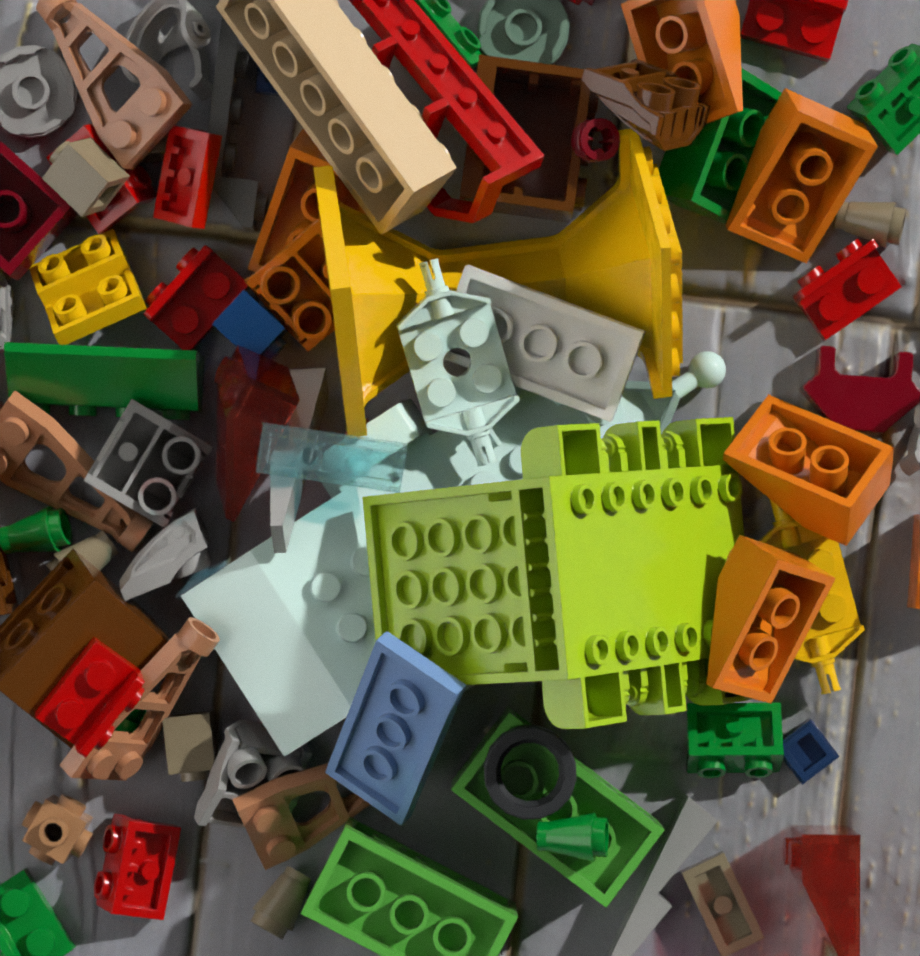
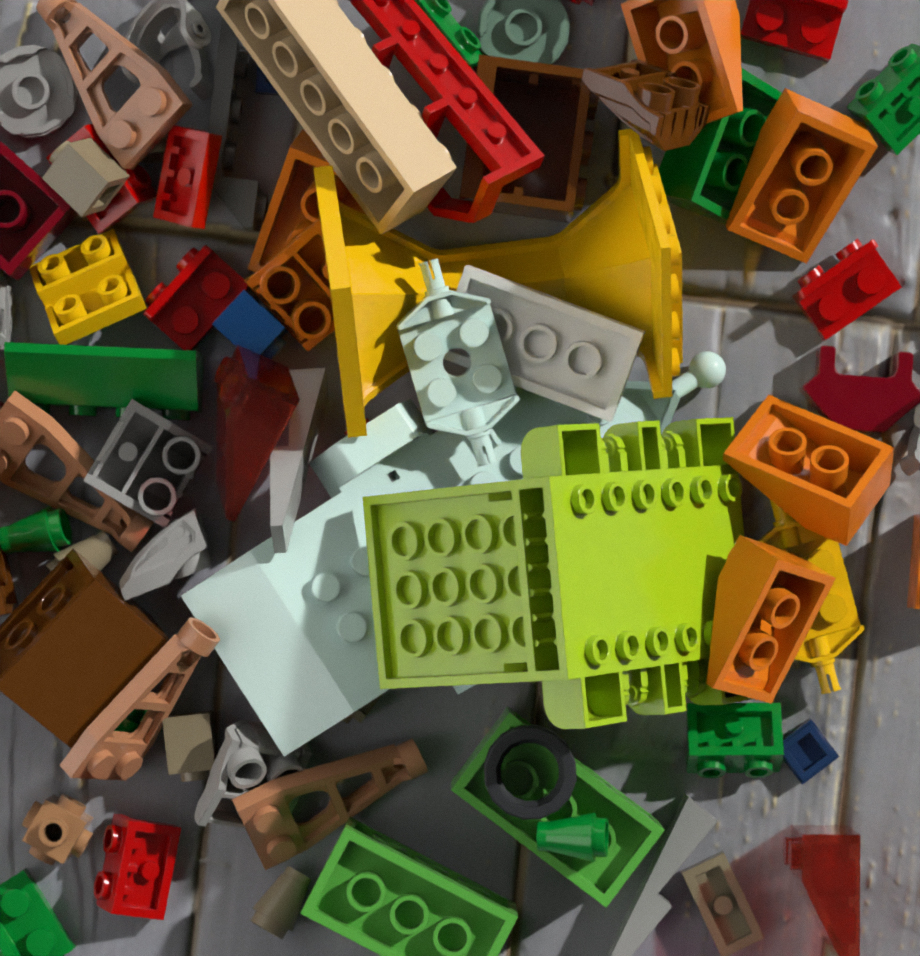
red bracket [34,637,145,758] -> none
clear light blue plate [255,422,407,493] -> none
medium blue plate [325,631,467,826] -> none
dark red bush [571,118,620,163] -> none
dark tan cone [835,201,907,248] -> none

